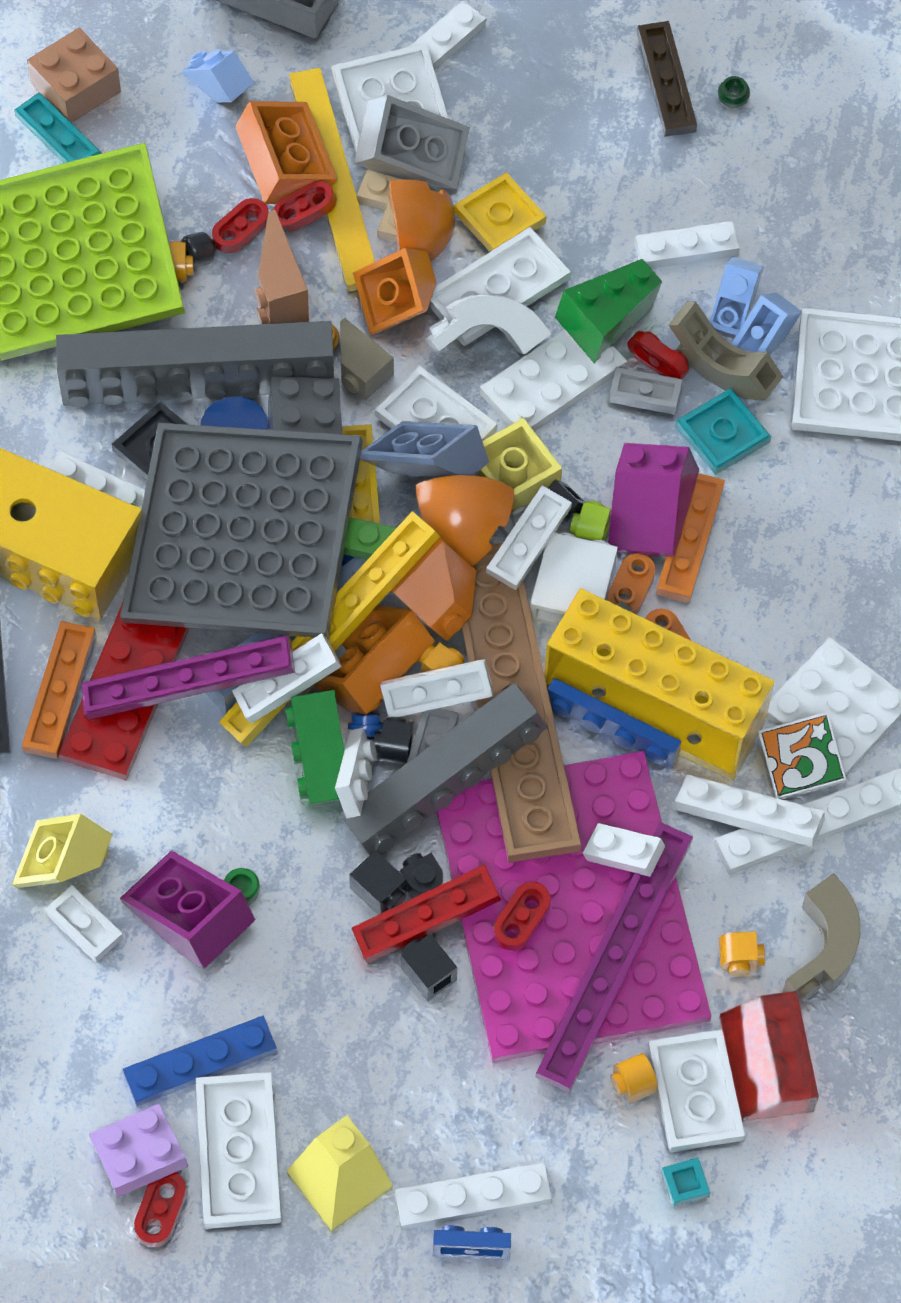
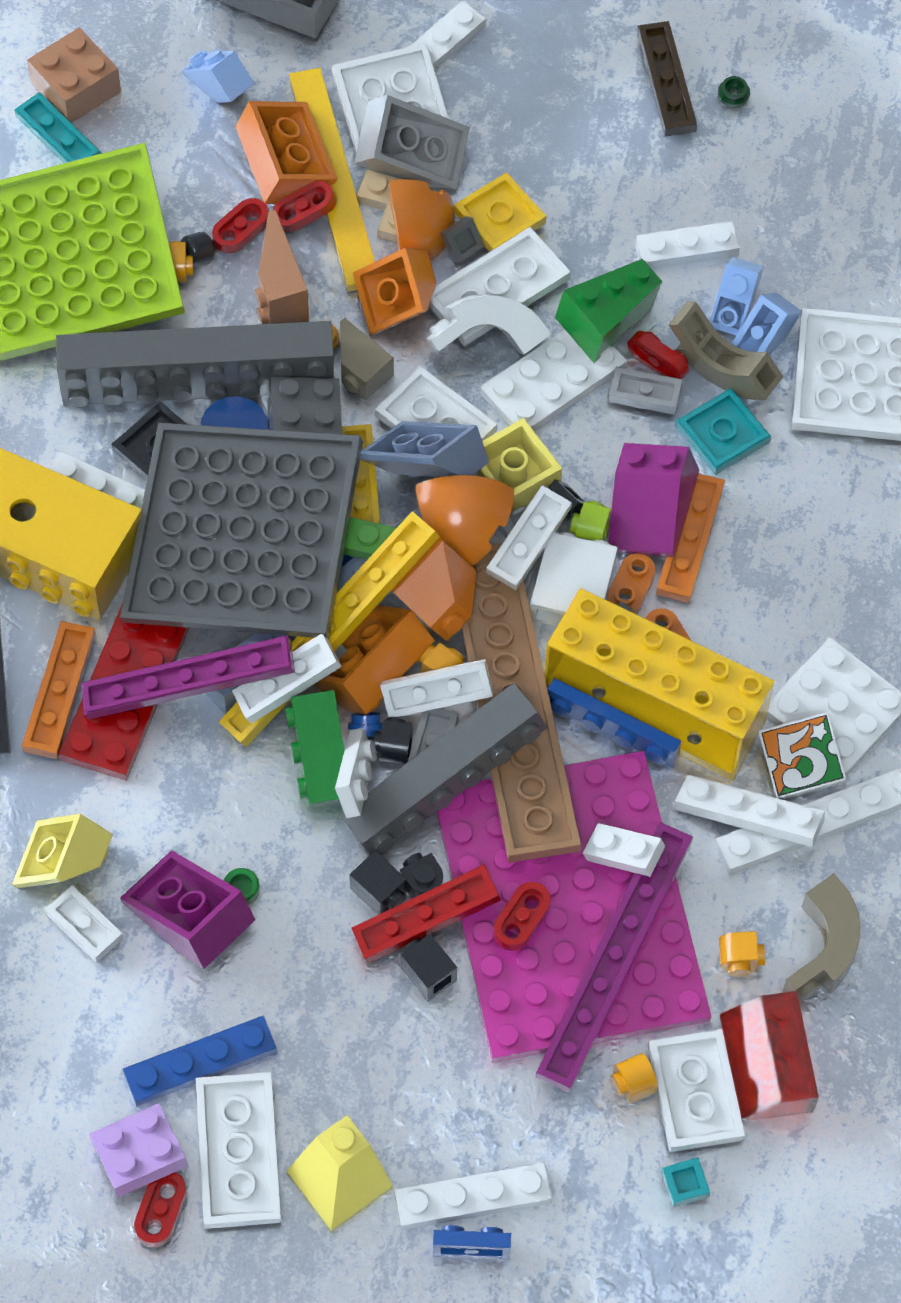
none -> dark grey plate [440,216,485,263]

